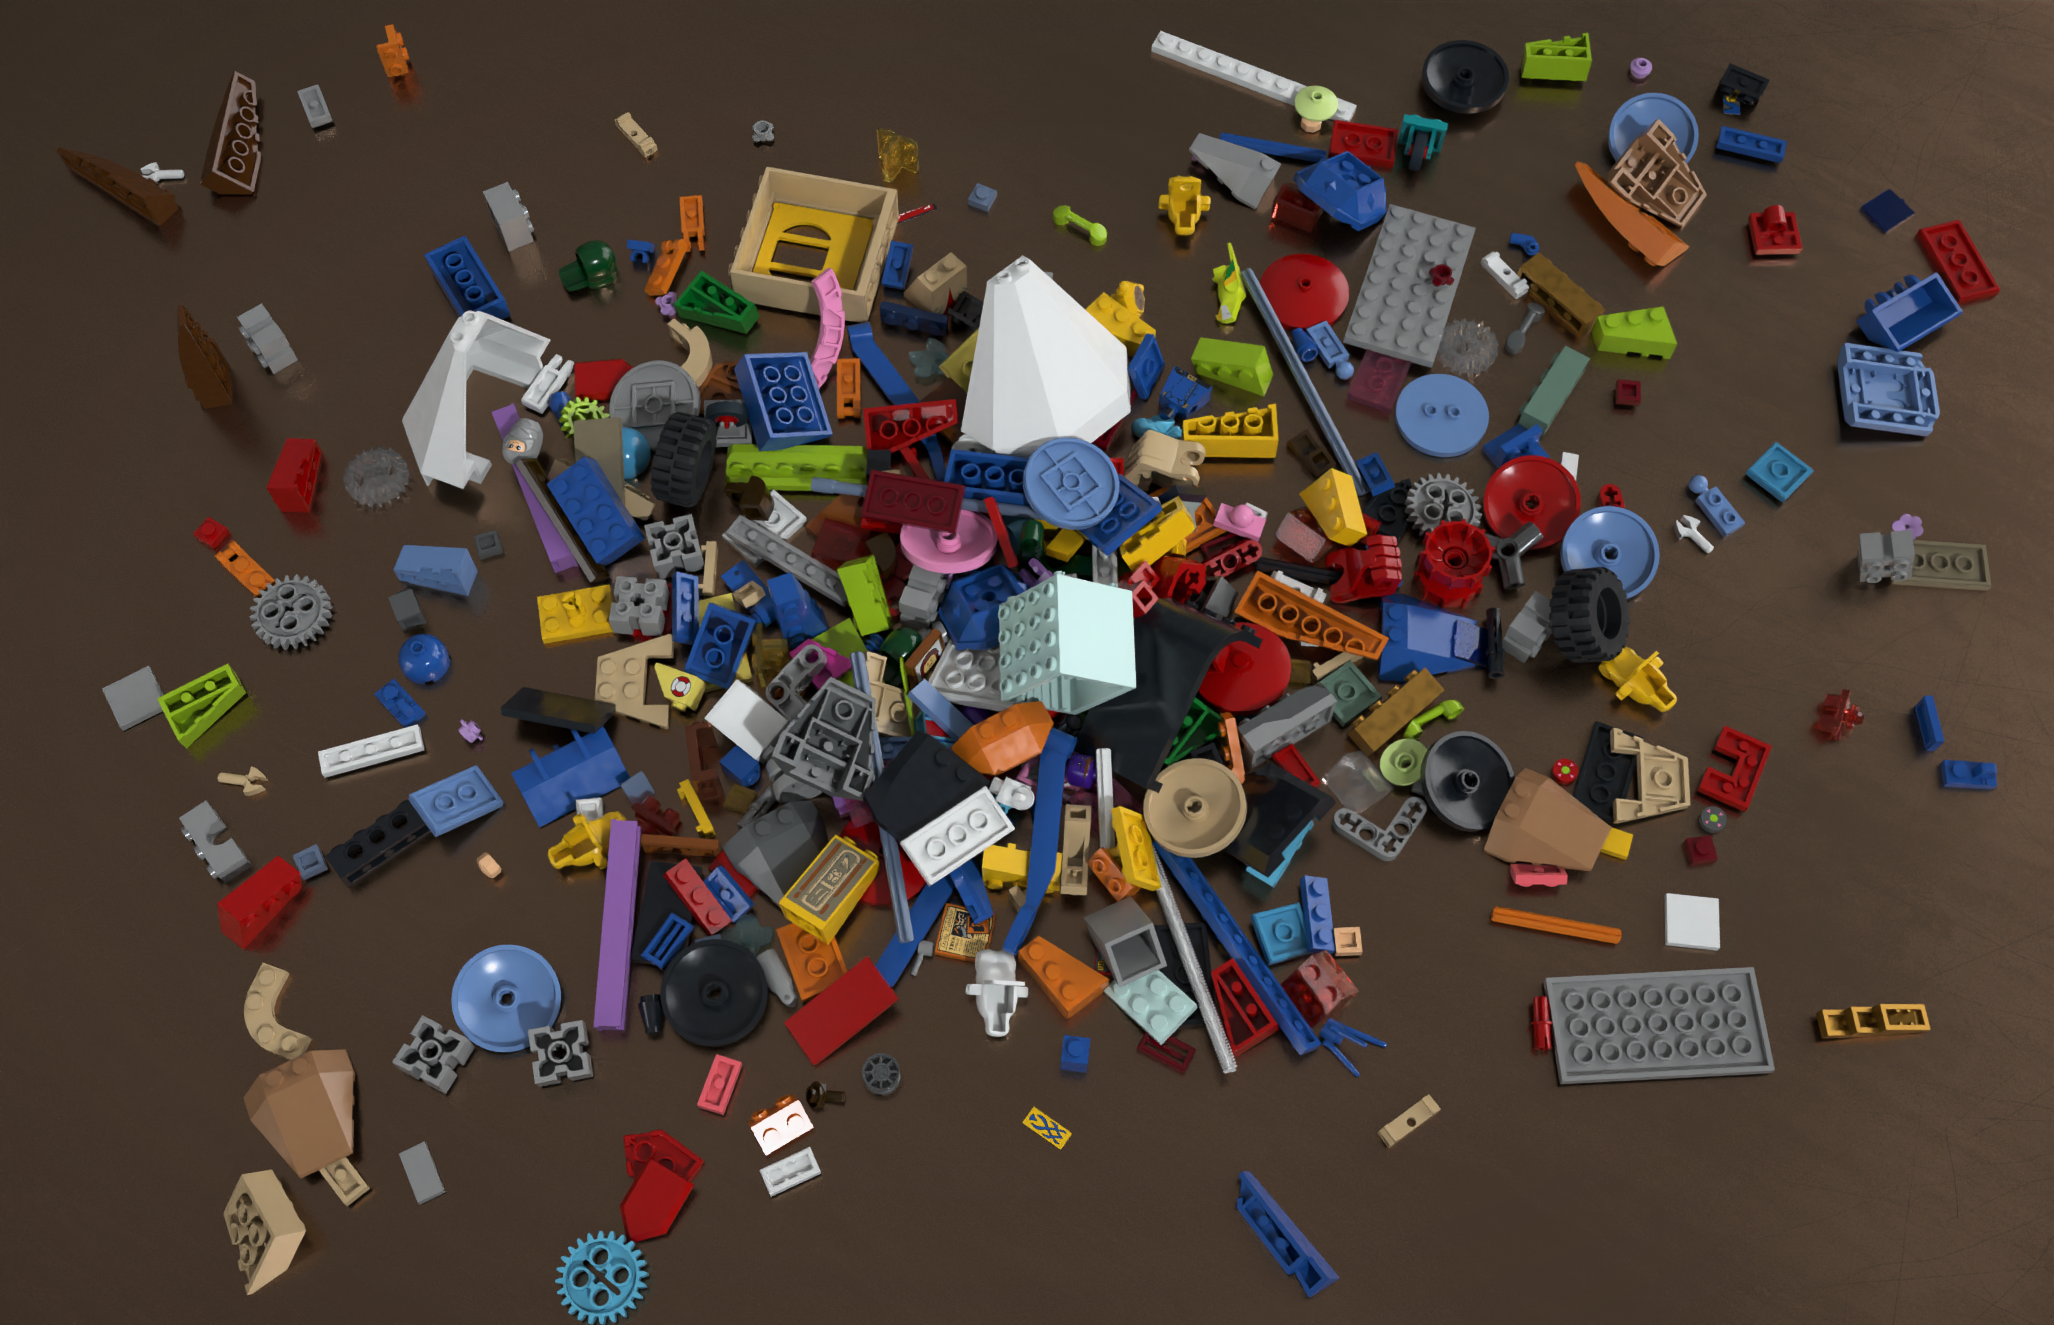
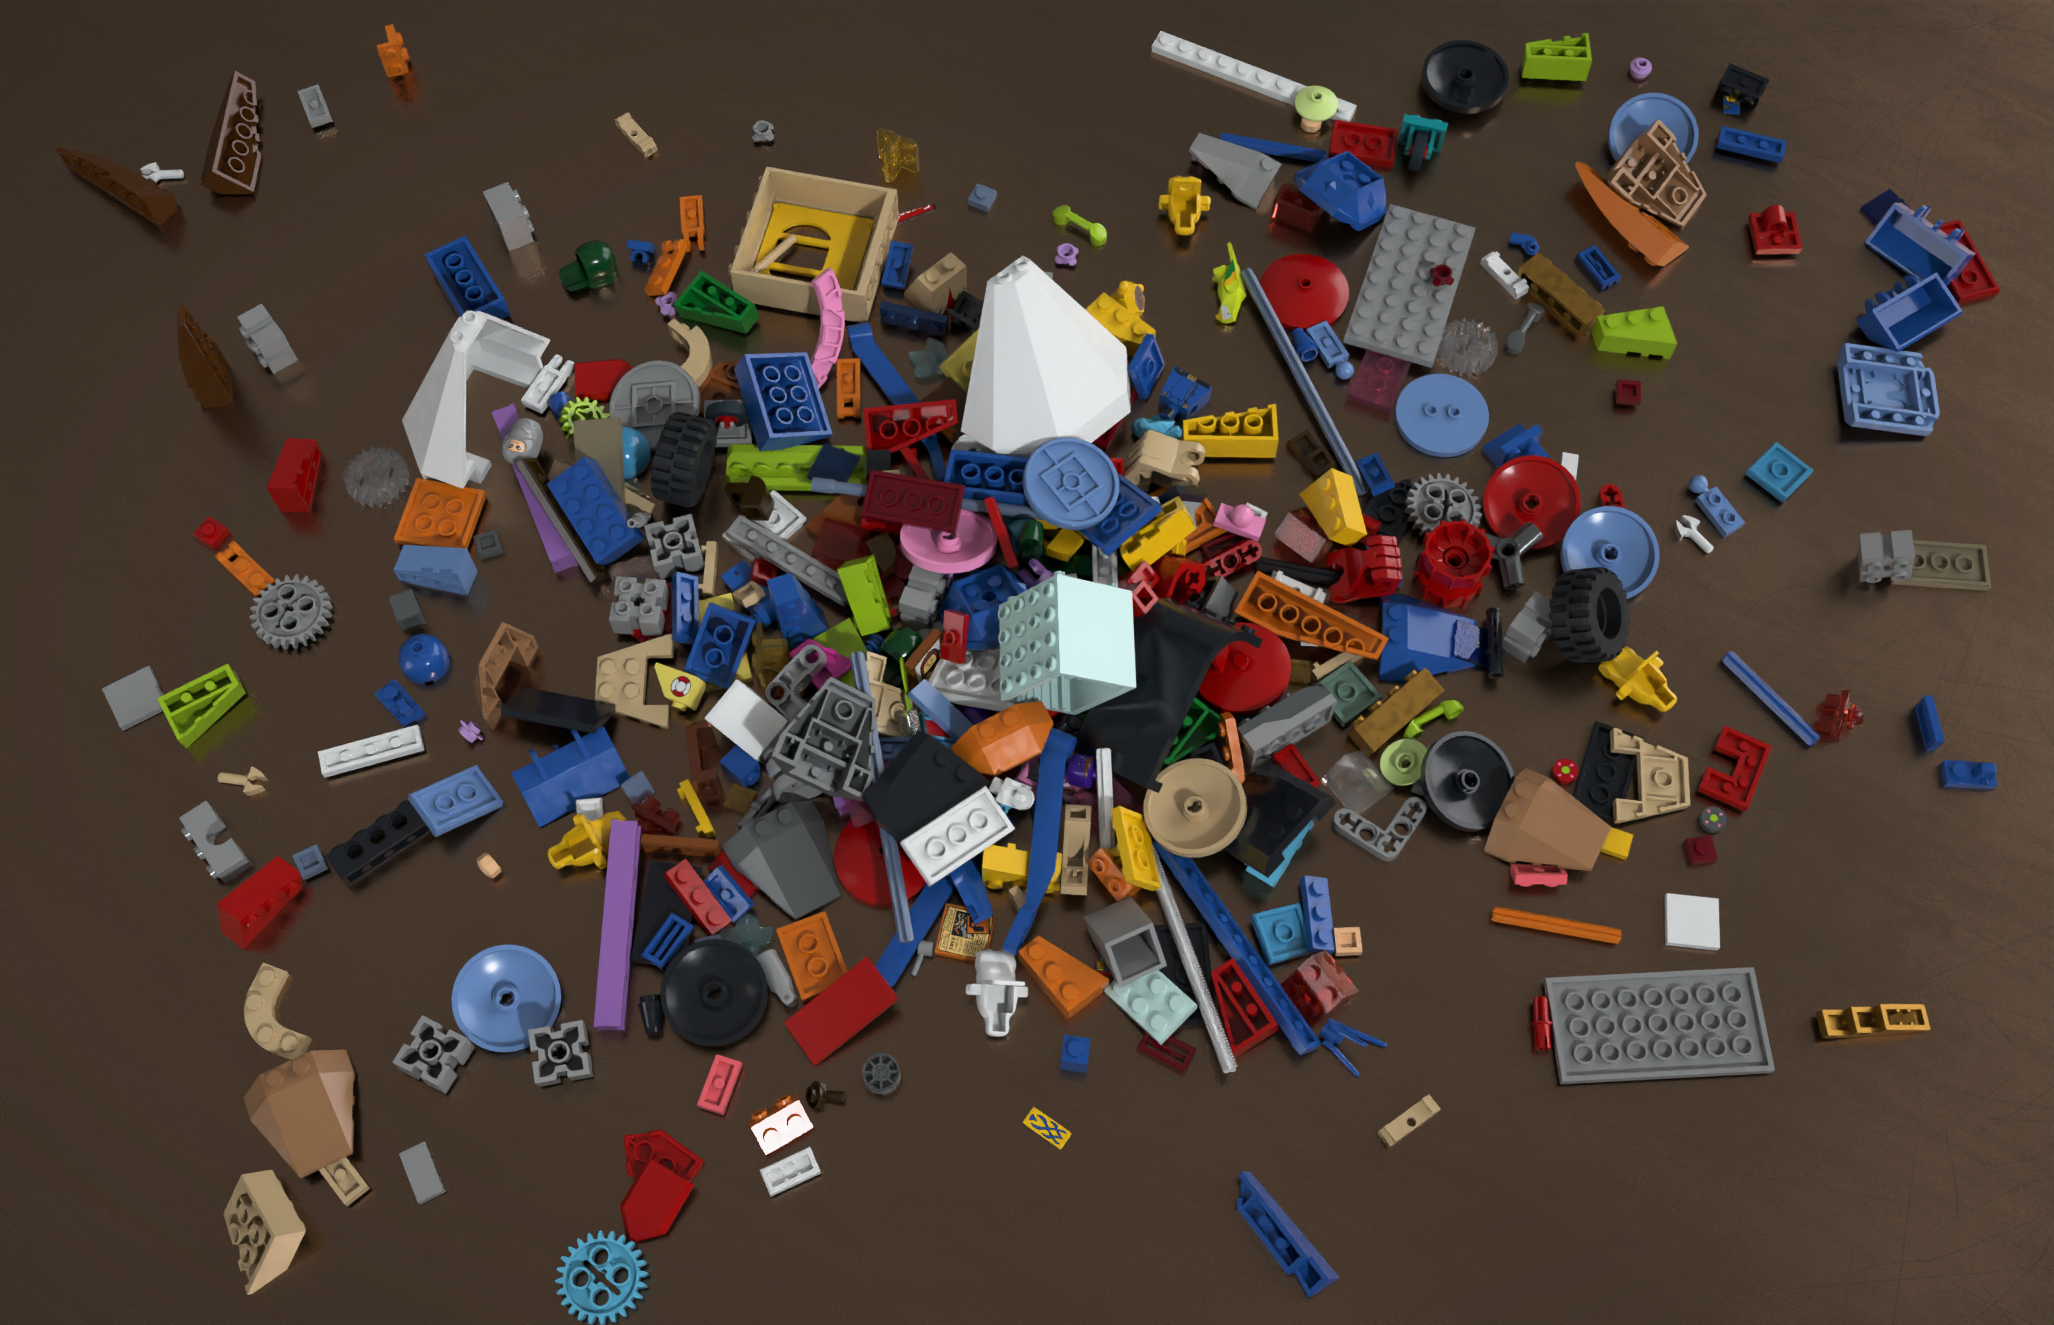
yellow plate [537,584,613,644] -> none
slope [779,834,881,945] -> none
lime wedge [1191,337,1273,396] -> none
sand green brick [1518,346,1590,437] -> none
lavender plant [1892,514,1923,540] -> none
none -> orange plate [394,478,487,549]
none -> medium nougat wedge [473,622,539,730]
none -> light grey bar [627,512,651,528]
none -> tan bar [748,234,798,273]
none -> red tile [750,557,778,587]
none -> clear blue piece [807,443,860,482]
none -> clear tile [896,709,921,737]
none -> red plate [940,609,970,664]
none -> lavender plate [1055,243,1078,266]
none -> blue tile [1575,245,1621,290]
none -> blue axle [1722,651,1820,746]
none -> blue piece [1864,203,1975,286]

